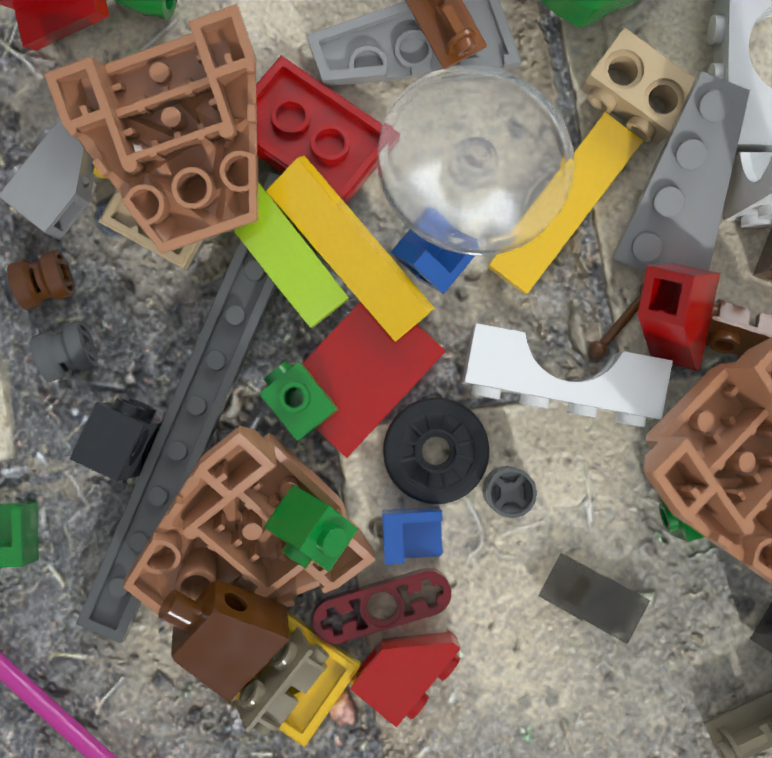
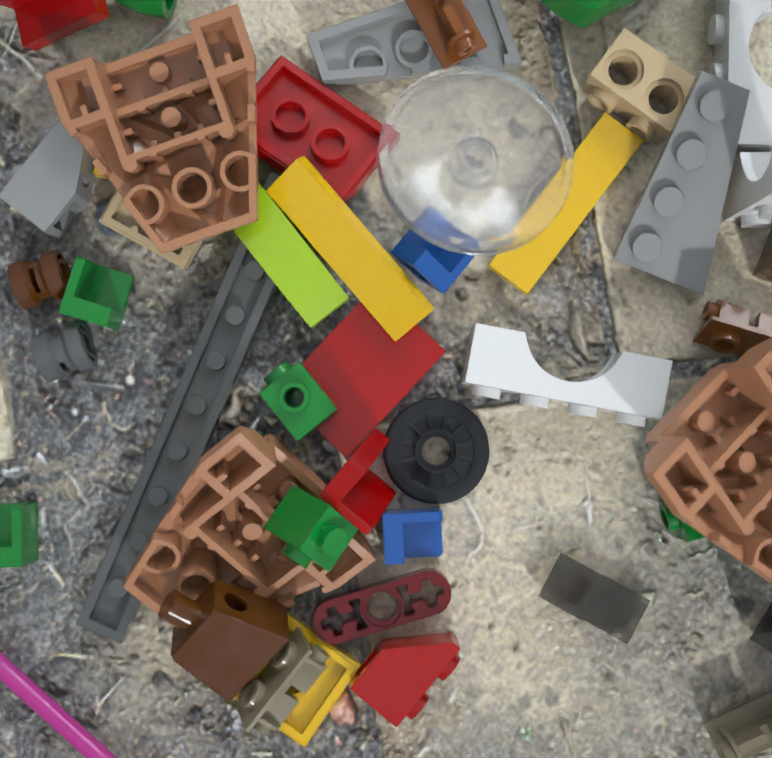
black brick [70,397,162,481] -> none
dark grey wheel [482,466,537,518] -> none
reddish brown hinge [588,282,644,360] -> none
red slope [638,263,720,371] -> none
none -> green panel [58,256,135,331]
none -> red panel [319,428,396,535]

